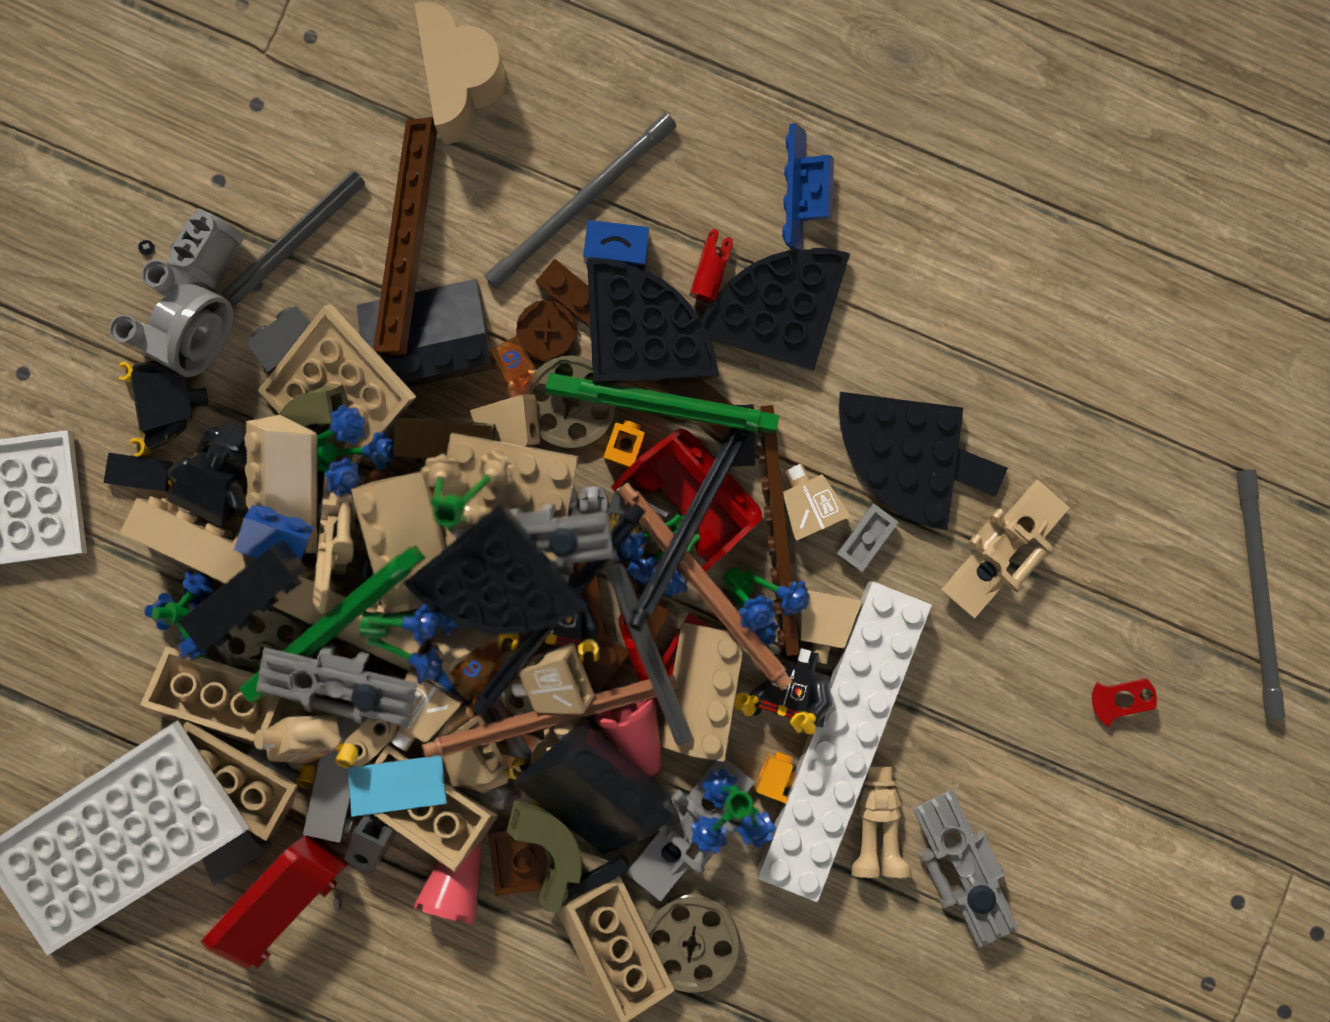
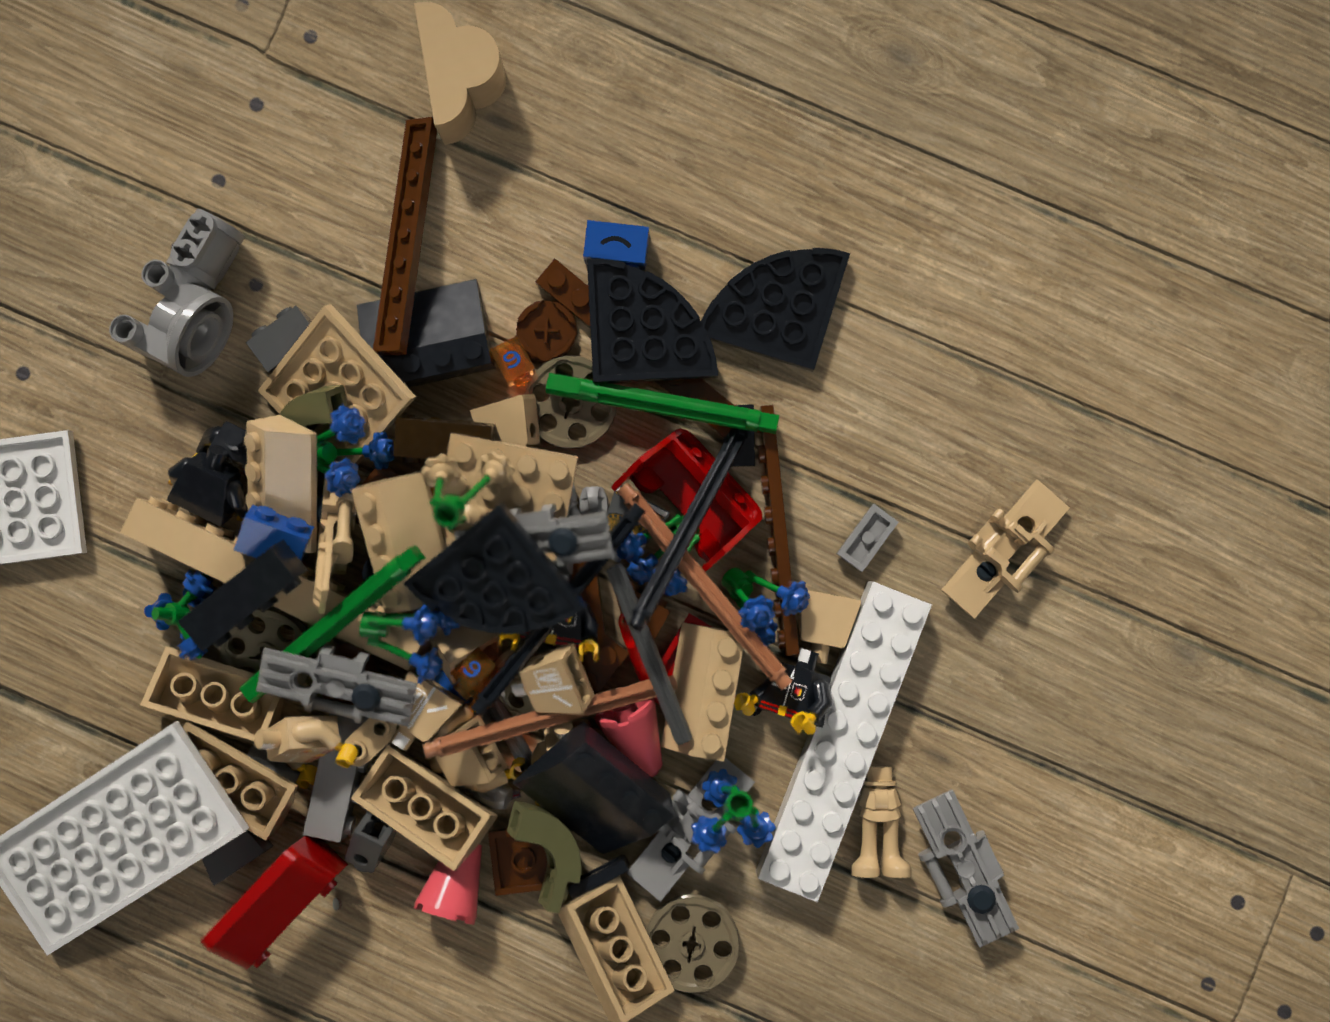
black tile [103,452,173,492] -> none
black torso [119,361,209,456] -> none
black piece [138,240,154,255] -> none
dark grey axle [222,171,365,305] -> none
medium azure sticker [348,755,446,816] -> none
dark grey piece [484,113,677,289] -> none
light orange brick [603,420,645,468] -> none
red piece [689,229,733,303] -> none
light orange brick [754,751,796,803] -> none
blue bracket [782,123,834,251] -> none
tan torso [783,463,850,542] -> none
black plate [838,392,963,531] -> none
black tile [954,448,1008,497] -> none
red piece [1092,678,1157,727] -> none
dark grey piece [1236,469,1286,719] -> none

